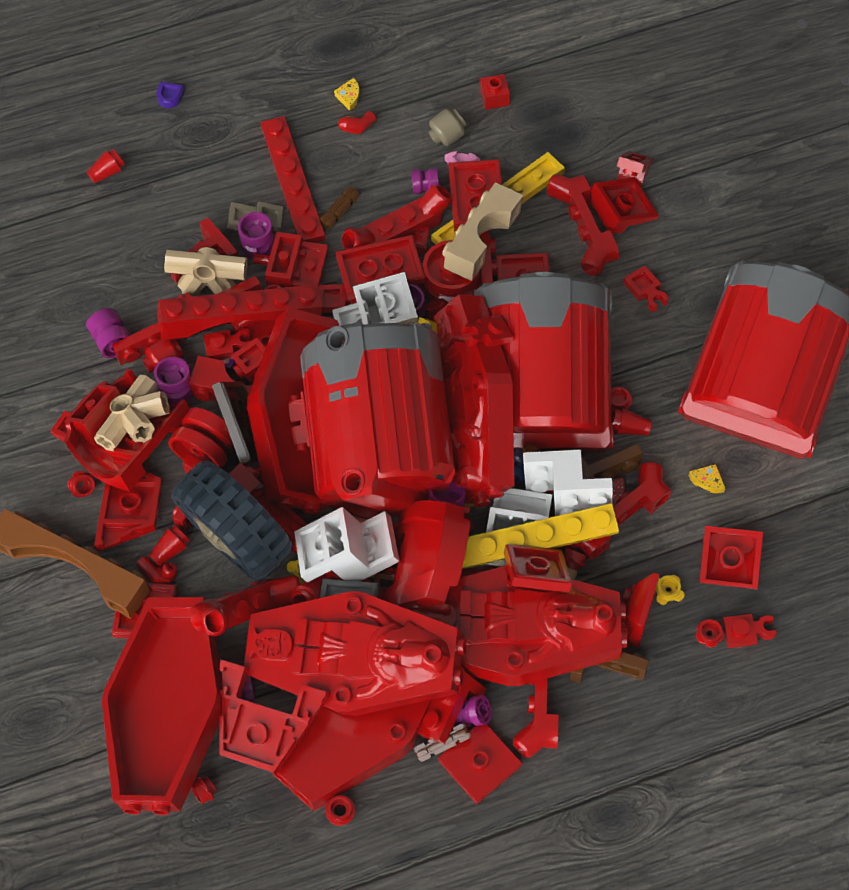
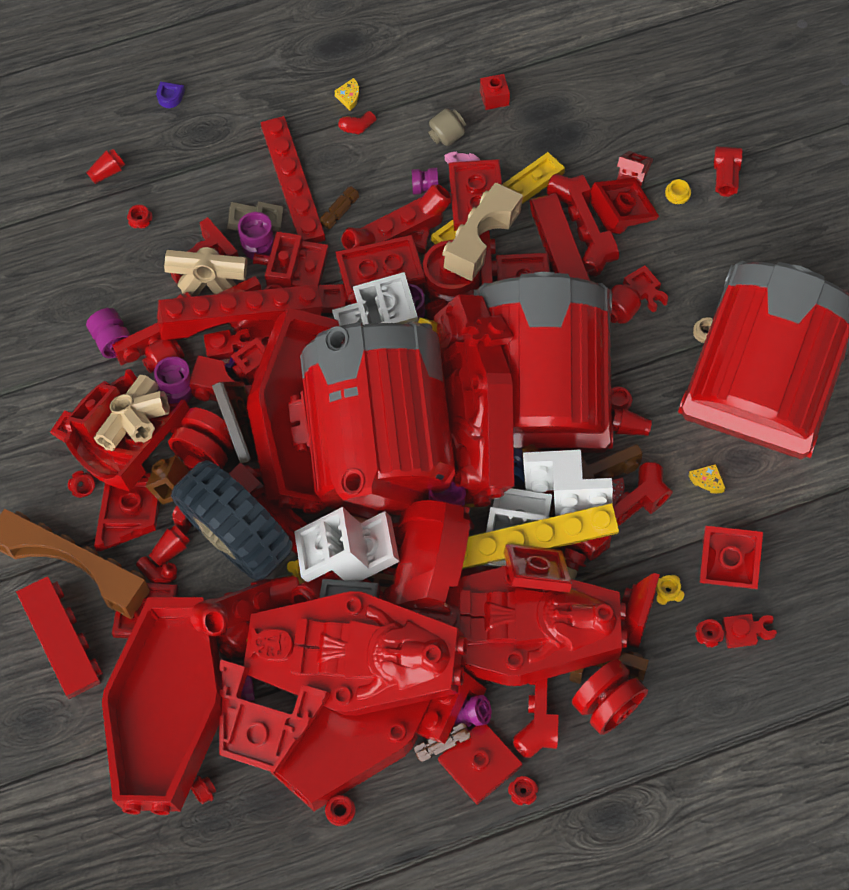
none -> red wedge [16,576,103,699]
none -> red plate [127,205,153,229]
none -> reddish brown brick [146,455,190,505]
none -> red head [216,620,250,659]
none -> red plate [508,776,538,805]
none -> red beam [530,193,590,281]
none -> red wheel [572,659,648,735]
none -> red head [611,284,641,324]
none -> yellow plate [665,179,691,204]
none -> tan plate [693,318,713,343]
none -> red piece [714,146,742,197]

